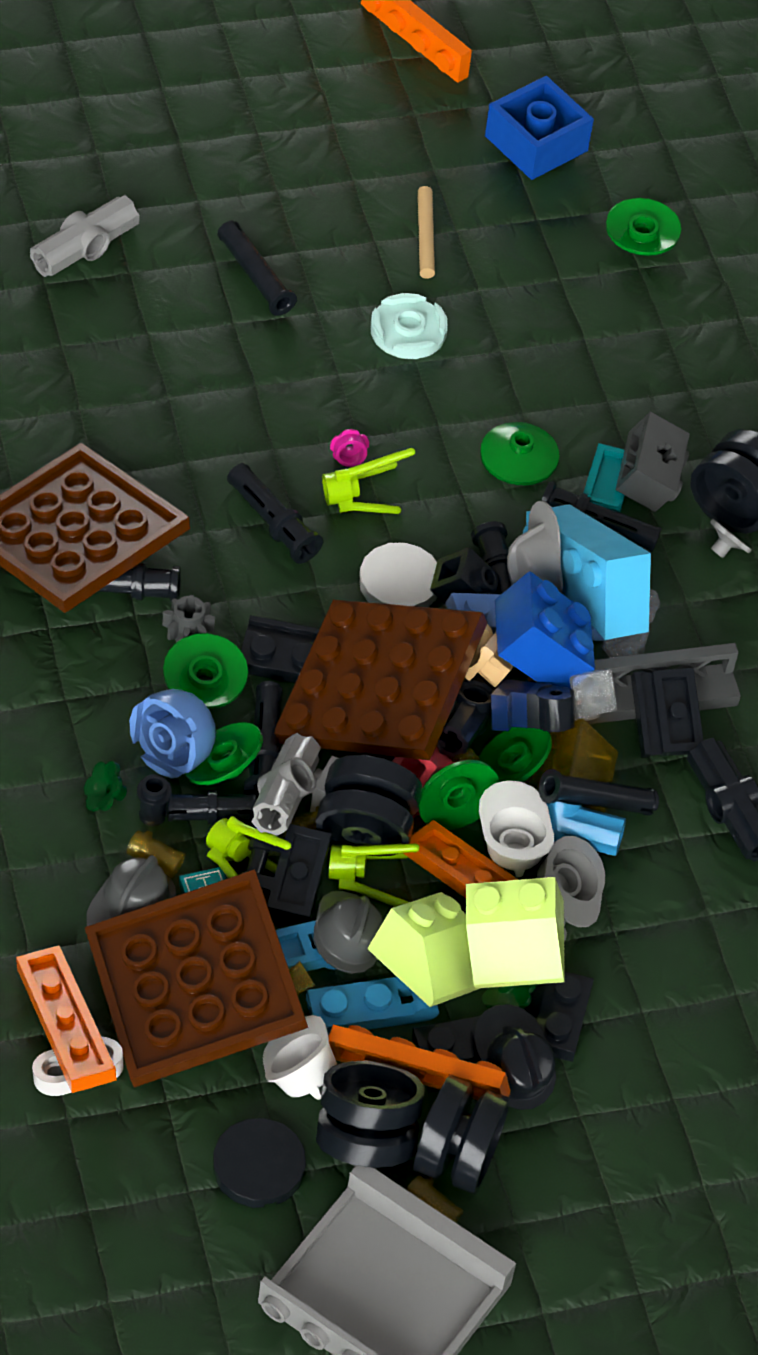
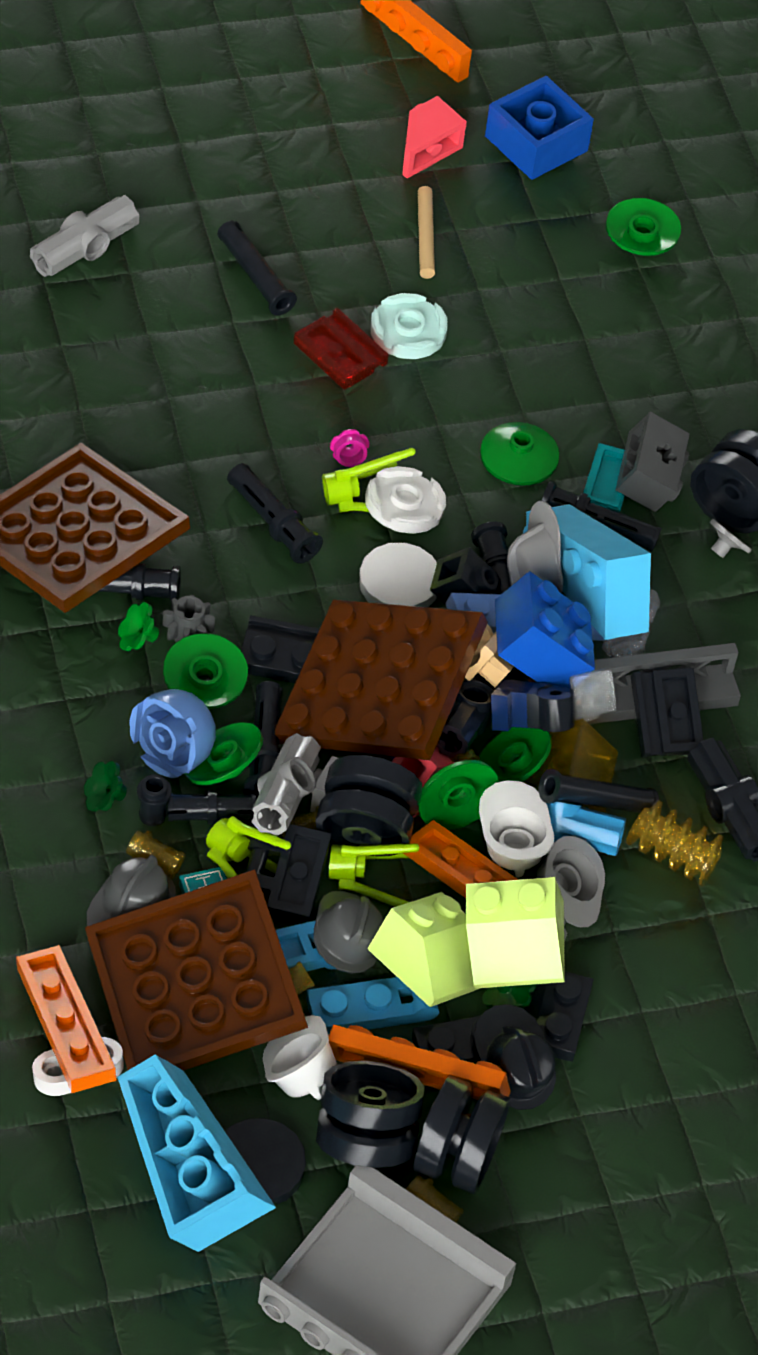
none -> green plant [118,602,159,652]
none -> medium azure wedge [118,1054,276,1252]
none -> clear red plate [294,308,389,390]
none -> white tile [365,466,446,534]
none -> coral slope [402,96,467,179]
none -> clear yellow piece [626,800,723,886]

